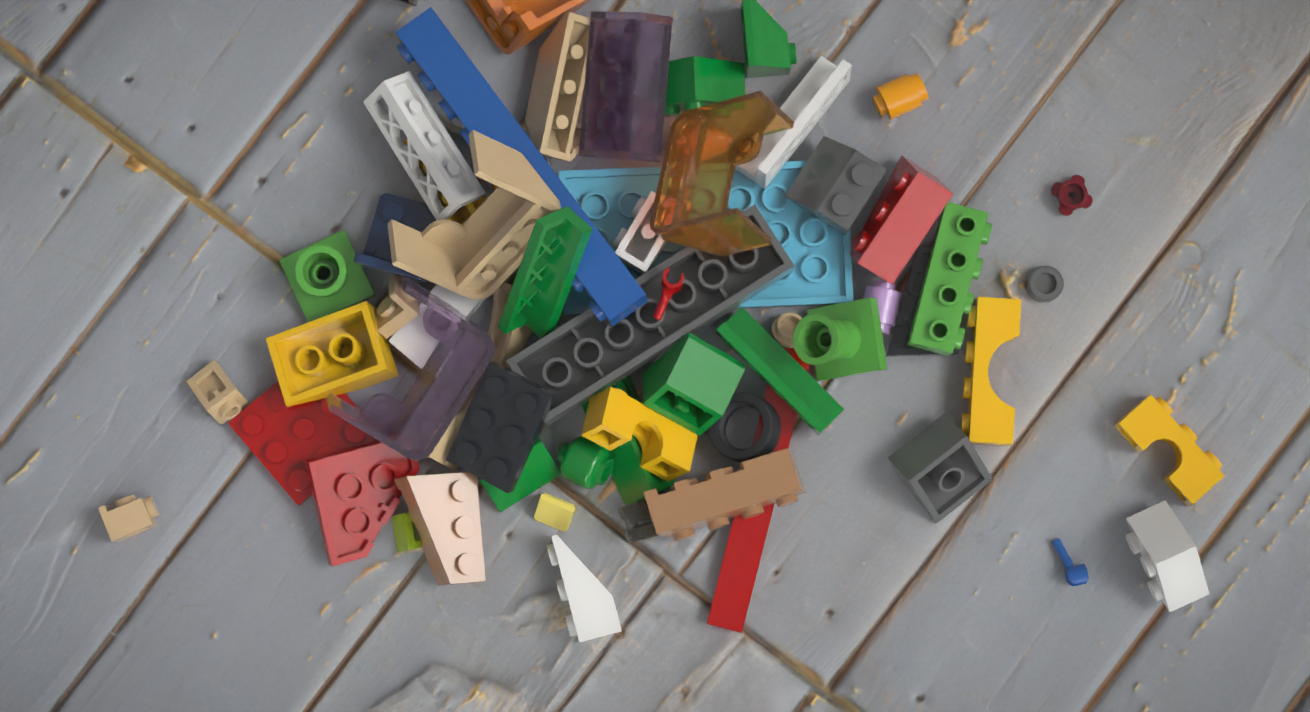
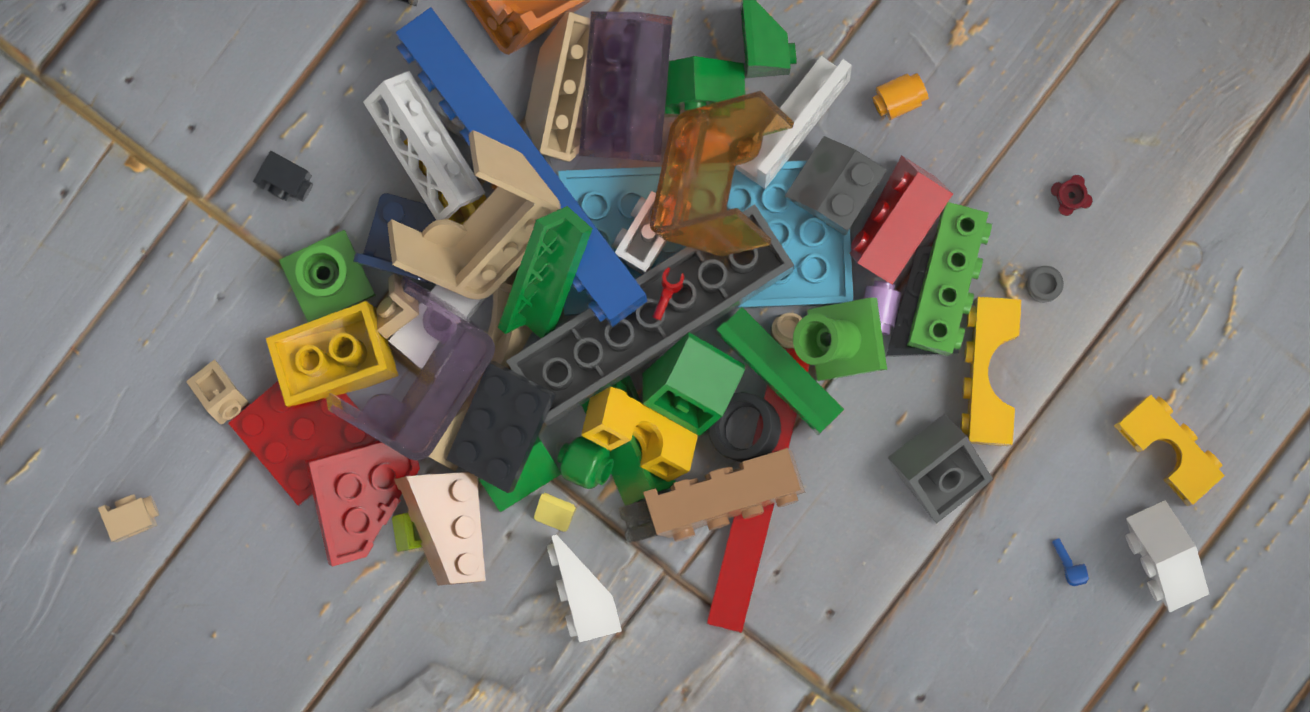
none -> black brick [253,150,313,202]

